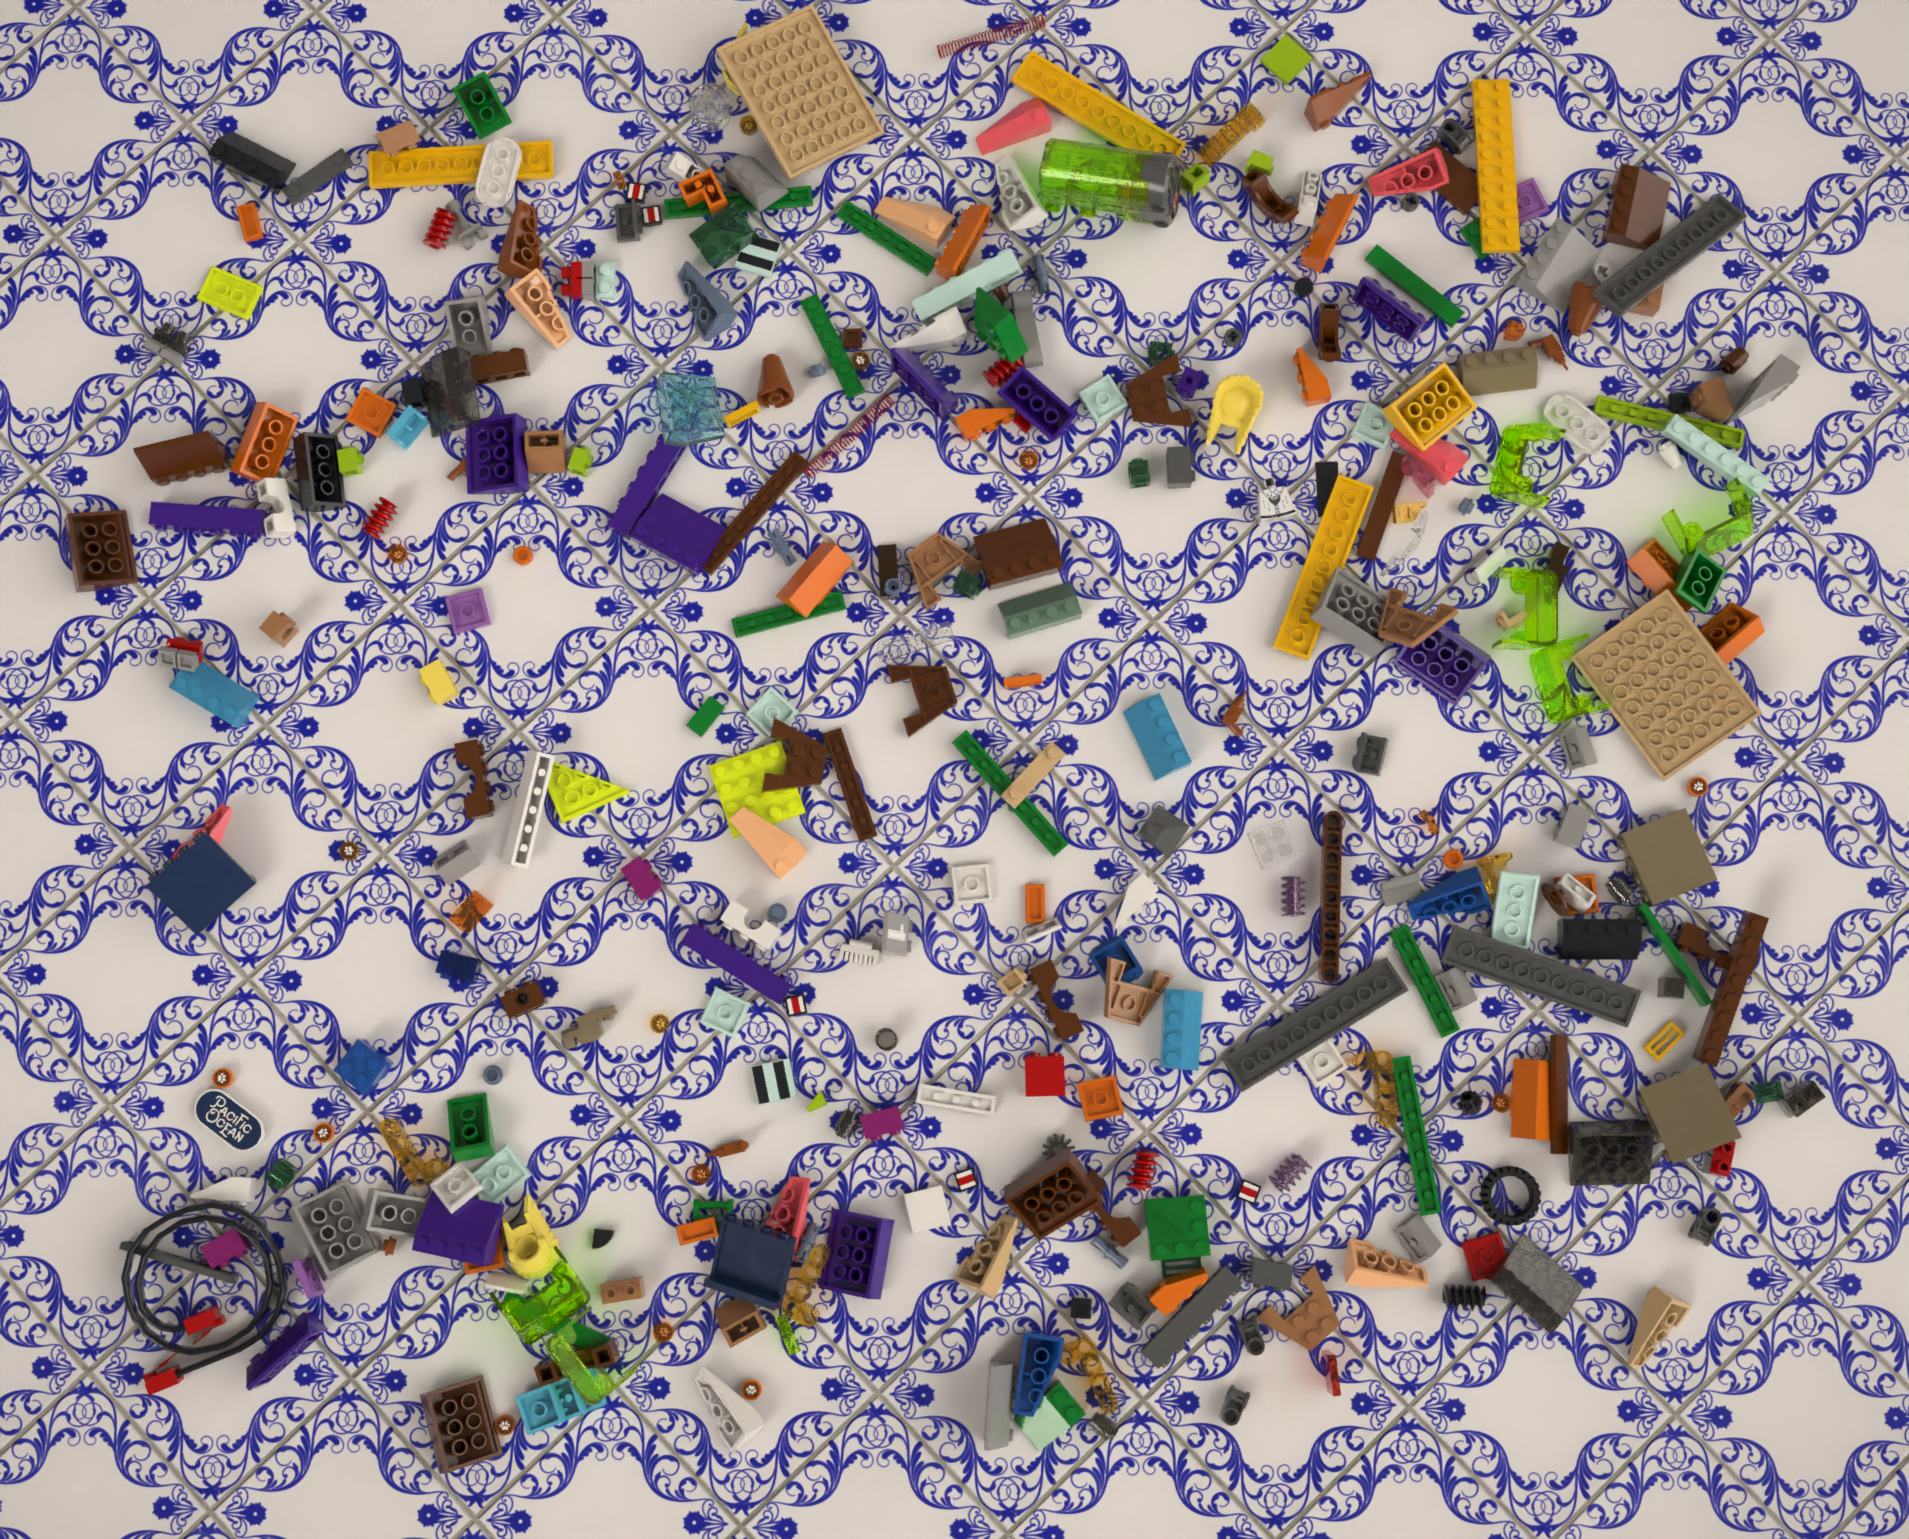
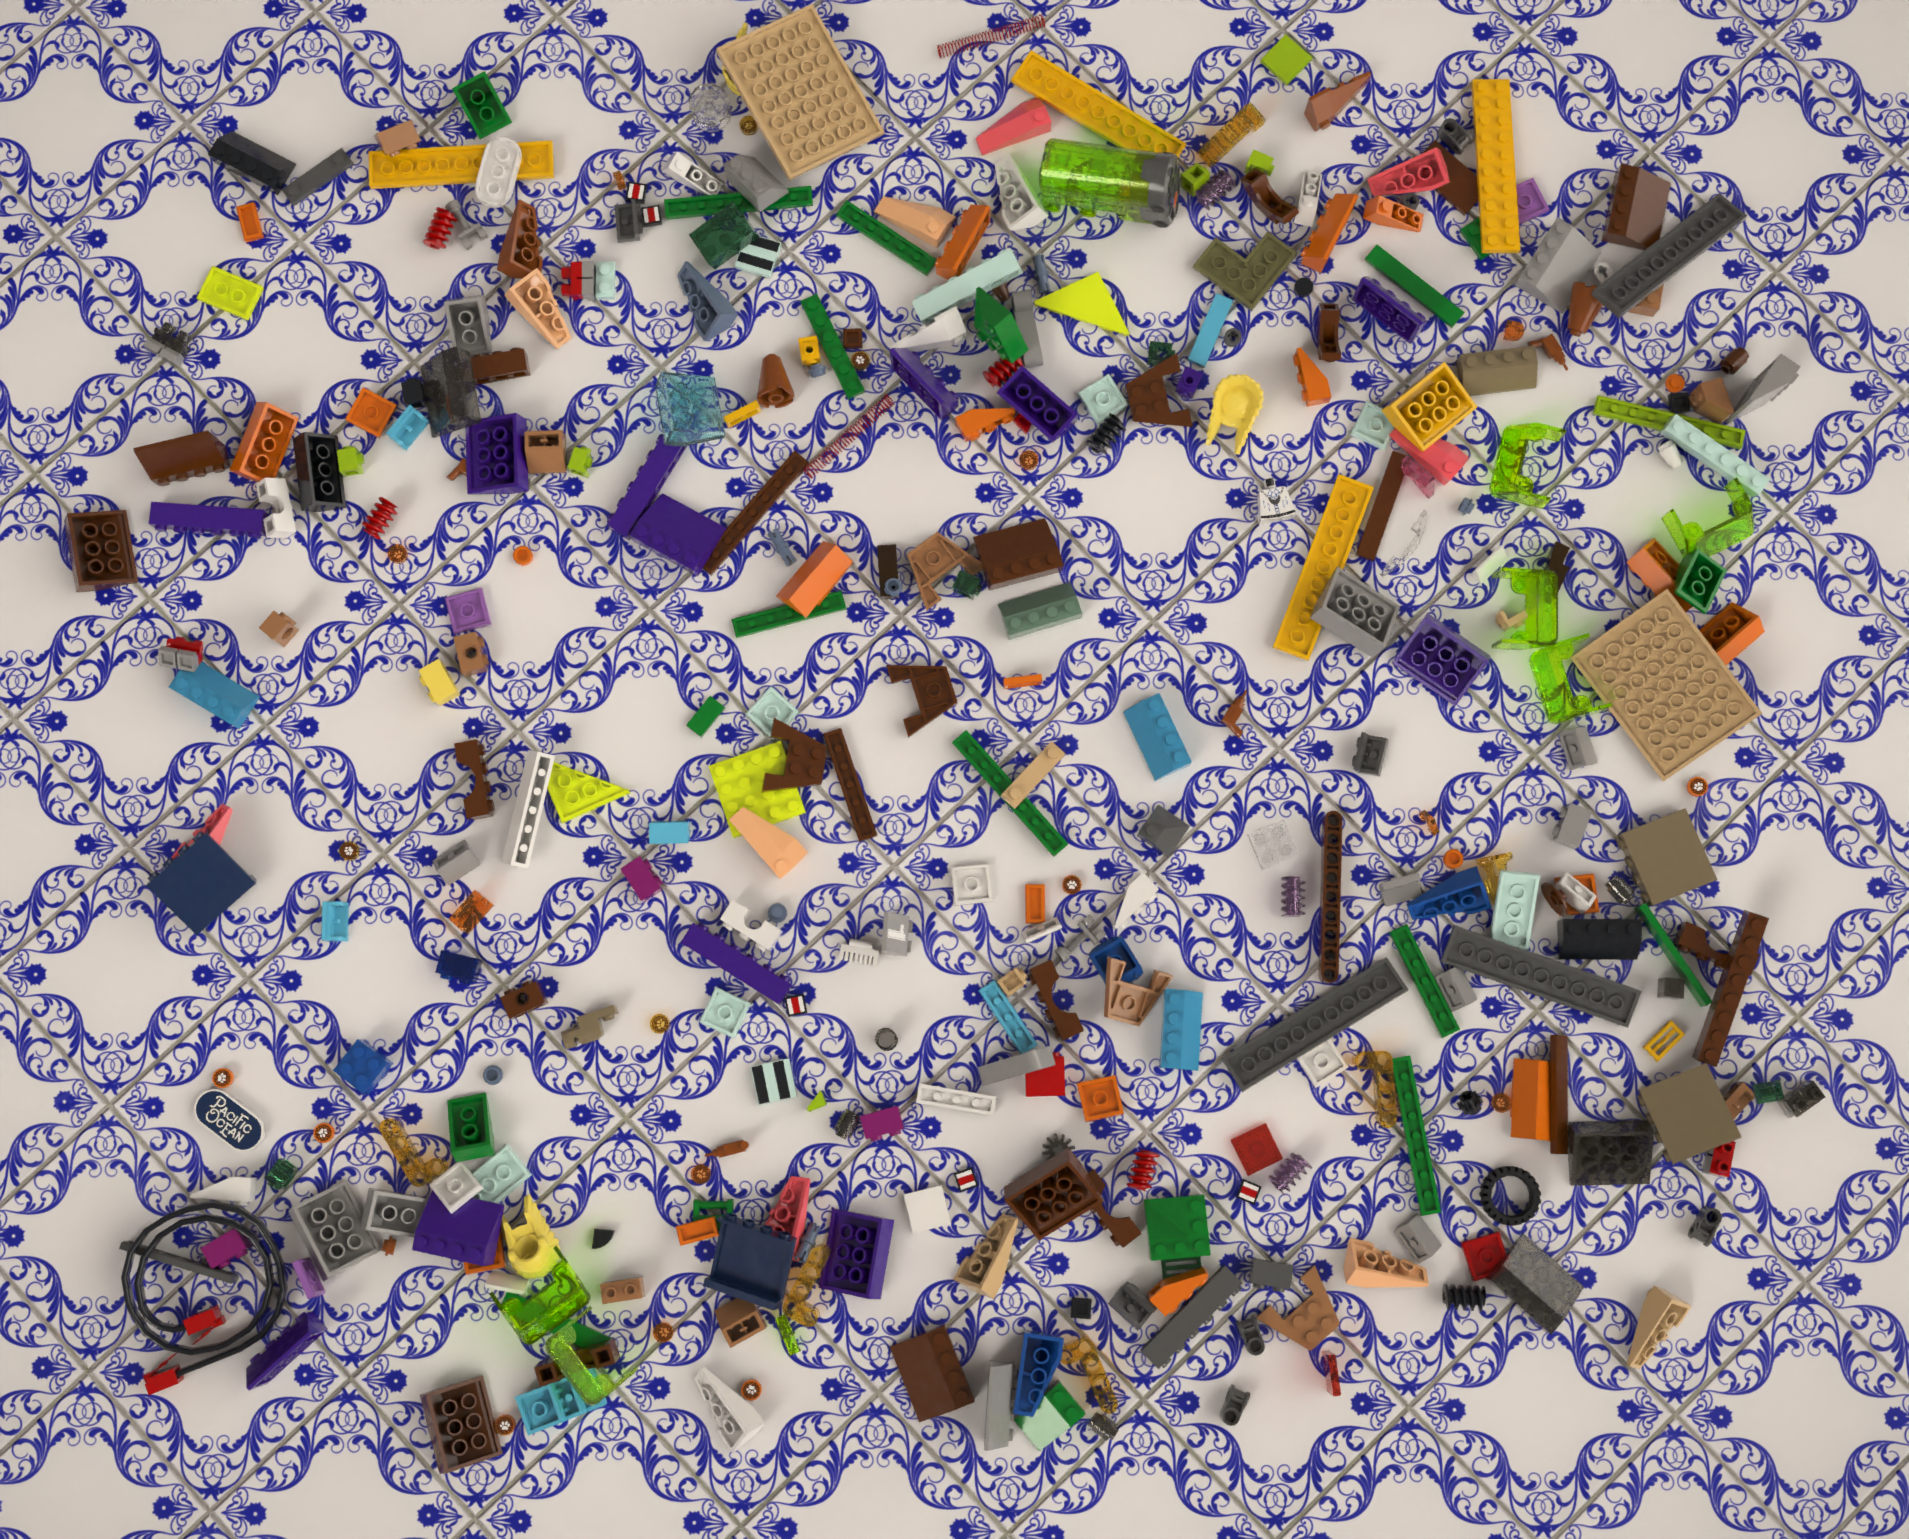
orange brick [678,168,729,216] -> none
clear slope [874,621,955,663] -> none
sand blue pin [1090,1234,1129,1269] -> none
clear green brick [1127,458,1151,489] -> none
dark grey brick [1166,446,1195,489] -> none
black sticker [1315,462,1338,517] -> none
medium nougat wing [1378,587,1458,648] -> none
clear yellow tile [1392,502,1427,524] -> none
white tile [1542,394,1611,455] -> none
none -> medium azure hinge [321,901,349,942]
none -> medium nougat brick [453,631,489,677]
none -> medium azure hinge [649,821,690,844]
none -> yellow brick [798,335,821,367]
none -> reddish brown slope [890,1324,975,1423]
none -> light grey beam [977,1046,1056,1086]
none -> medium azure tile [978,980,1038,1054]
none -> neon yellow tile [1034,272,1130,337]
none -> light grey bar [1055,914,1106,963]
none -> tile [1062,875,1082,895]
none -> black piece [1086,413,1126,454]
none -> medium azure tile [1187,293,1233,368]
none -> olive plate [1193,231,1297,312]
none -> clear purple piece [1195,170,1237,210]
none -> clear red tile [1230,1123,1283,1176]
none -> orange slope [1363,195,1424,232]
none -> orange plate [1665,374,1685,393]

